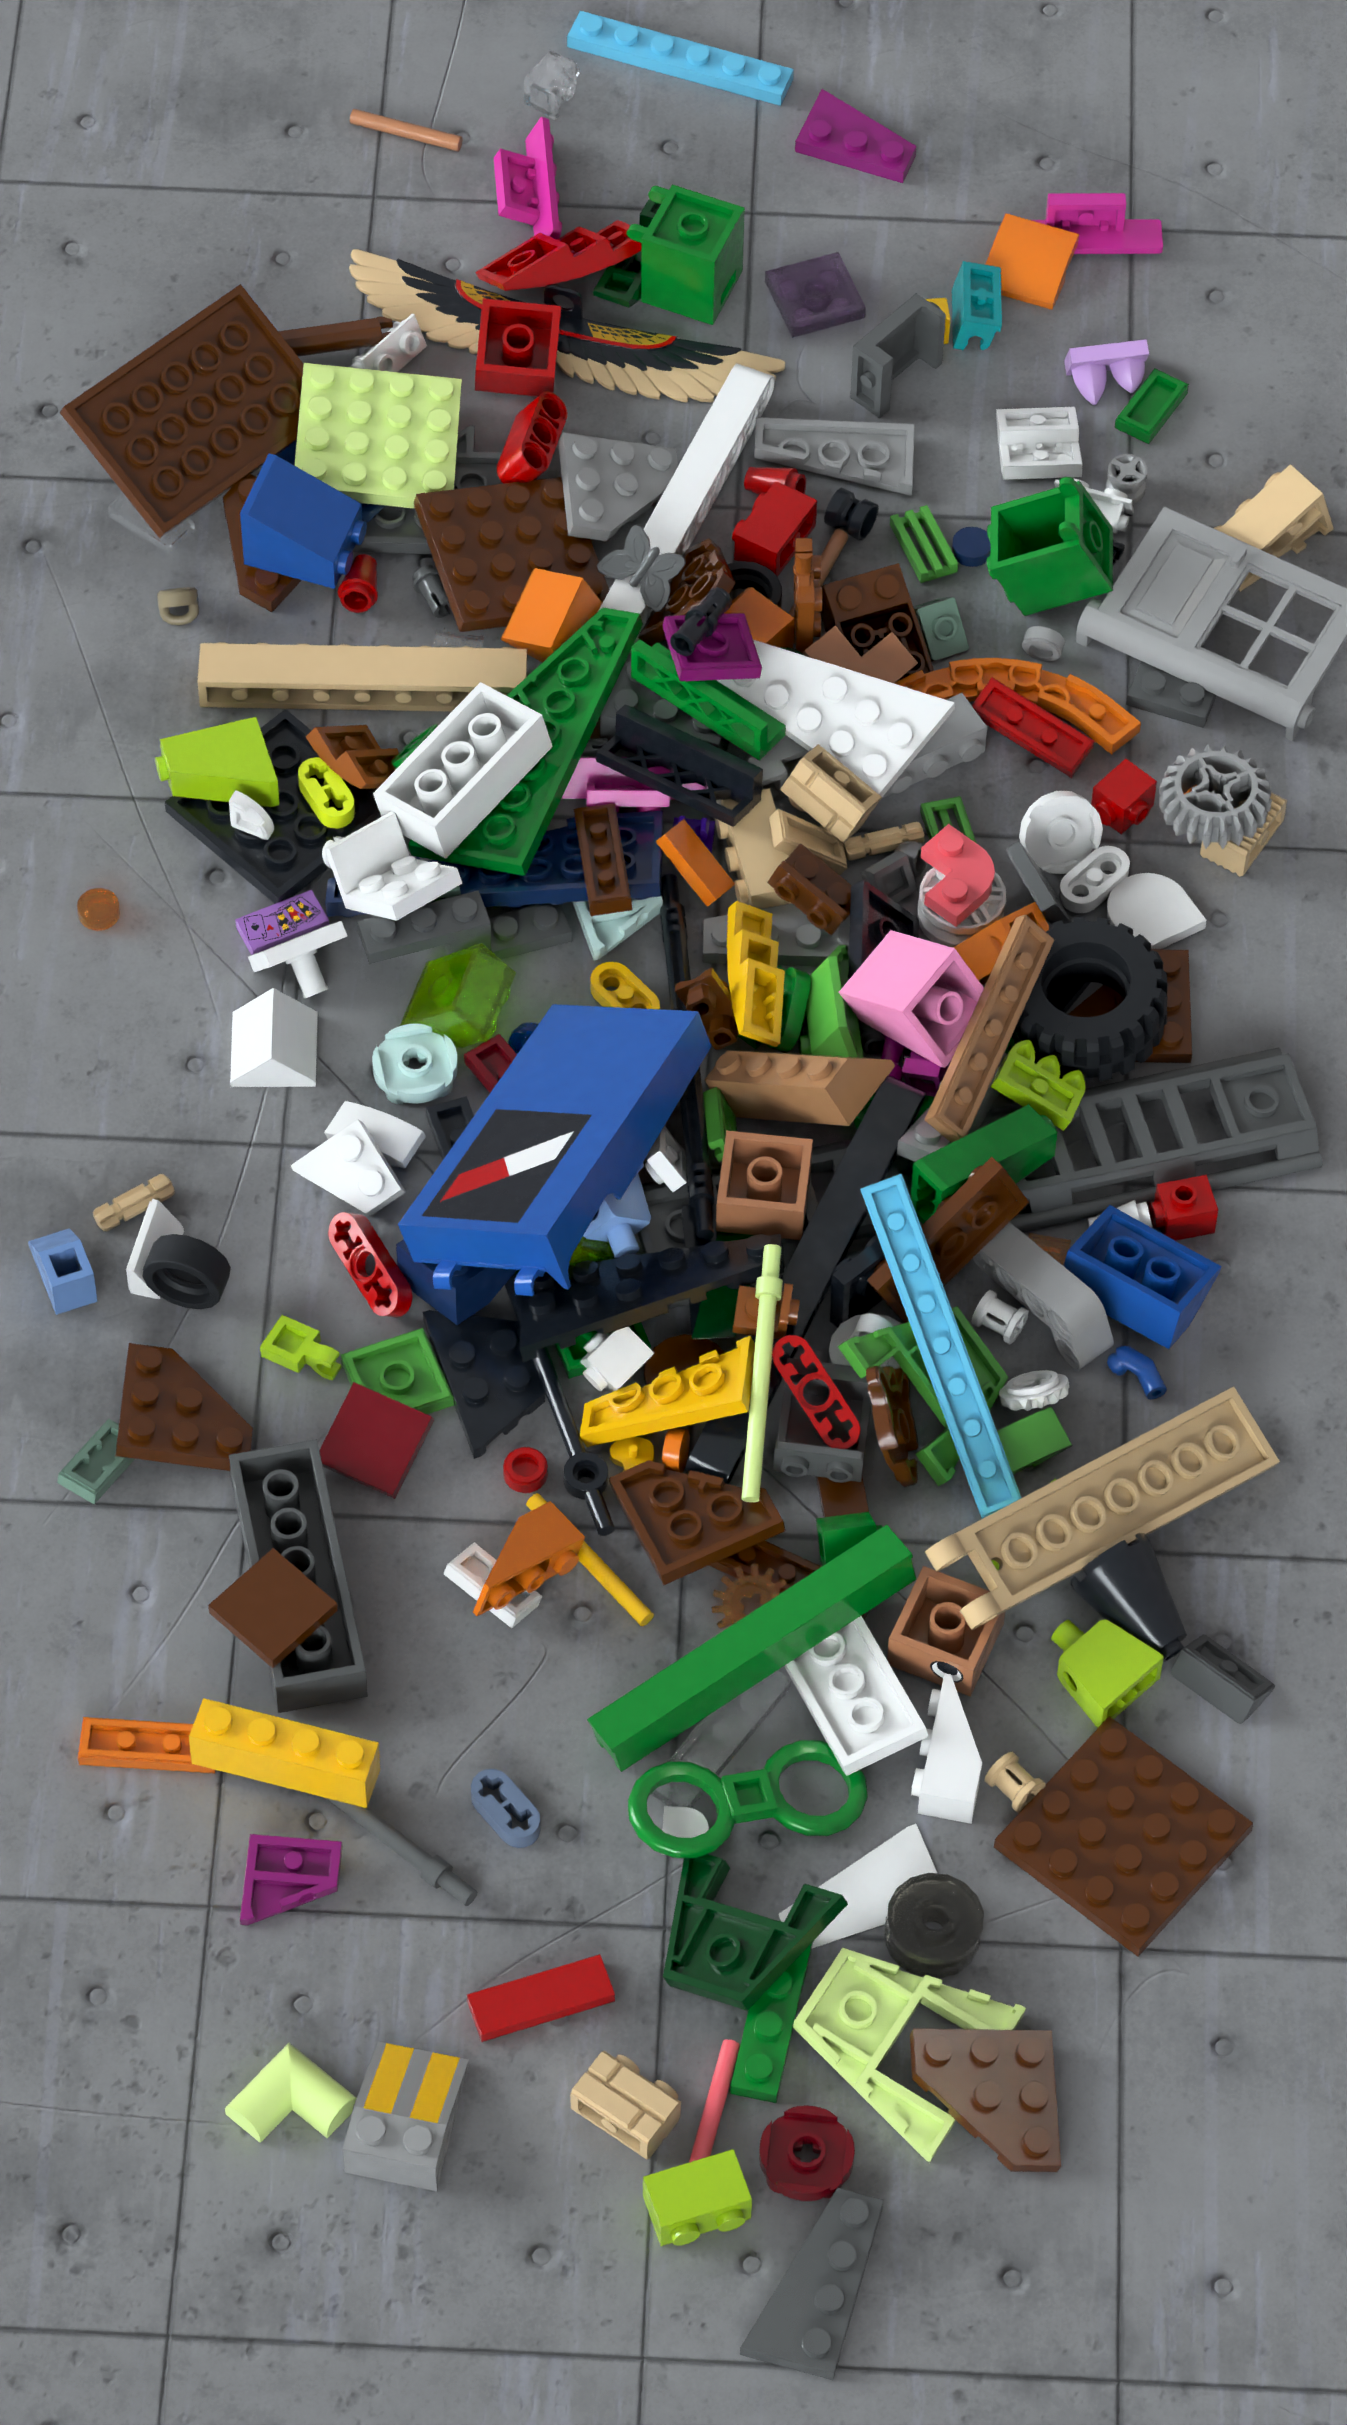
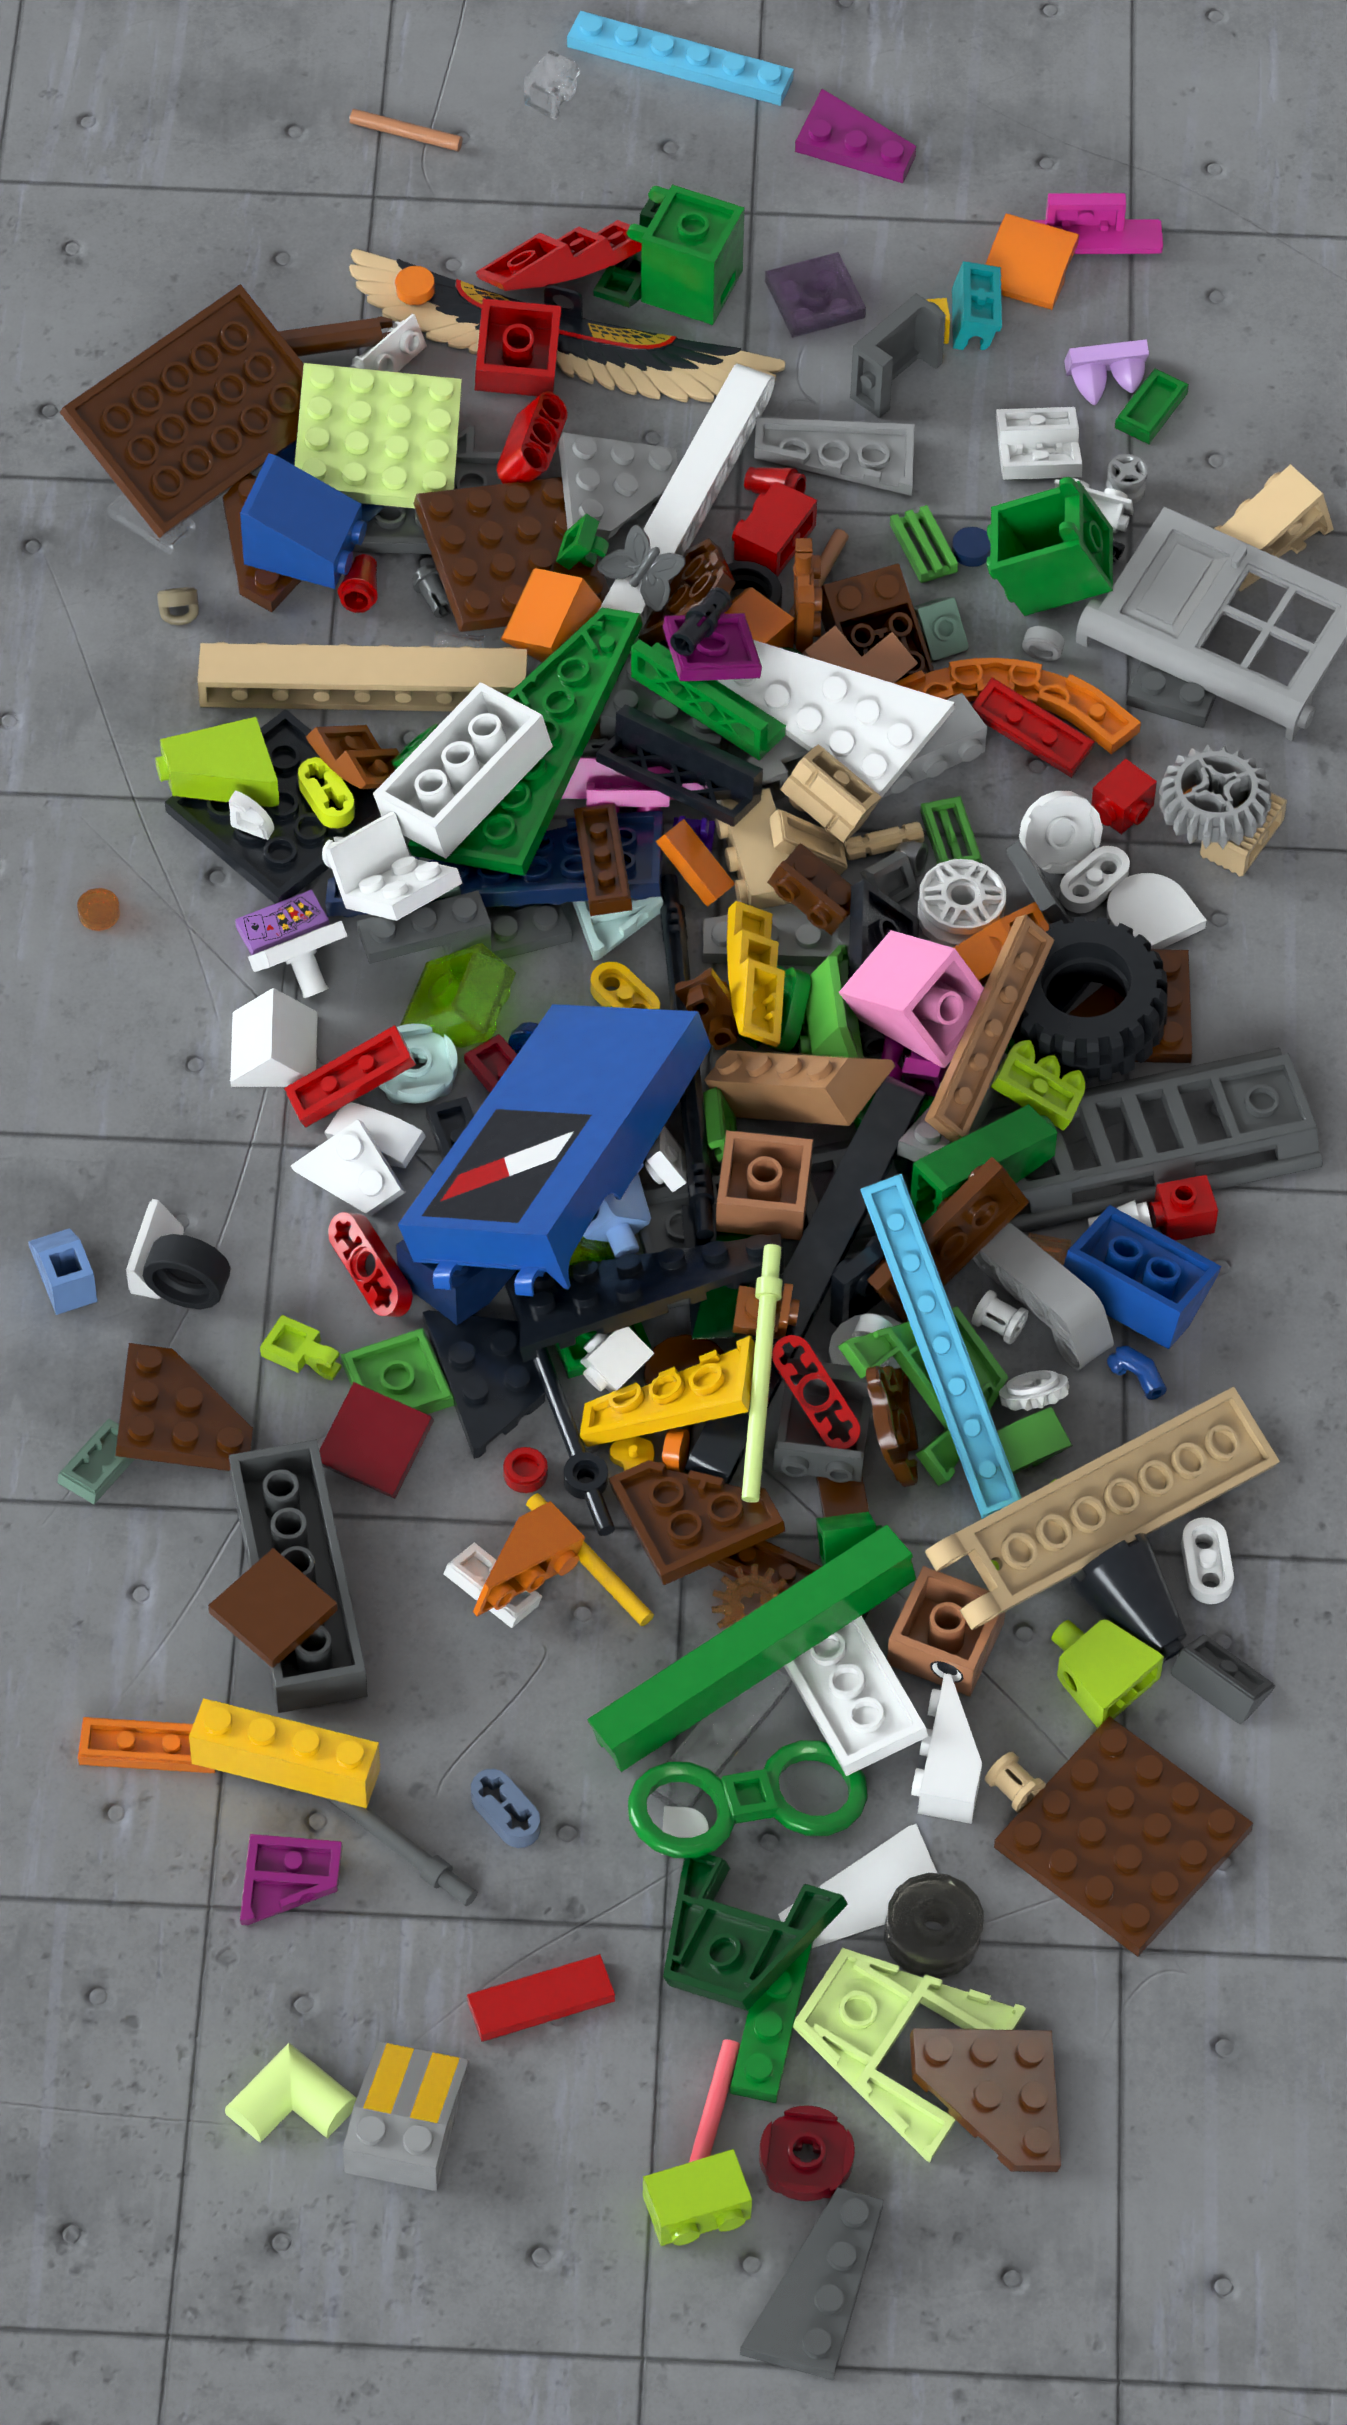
tan axle [93,1174,175,1231] -> none
dark pink bracket [493,117,562,239] -> none
tan brick [570,2051,681,2160] -> none
black wheel [824,488,879,540] -> none
coral plate [921,824,995,927] -> none
none -> red plate [284,1025,417,1128]
none -> orange tile [395,266,435,305]
none -> green tile [556,513,609,570]
none -> white plate [1181,1517,1234,1604]

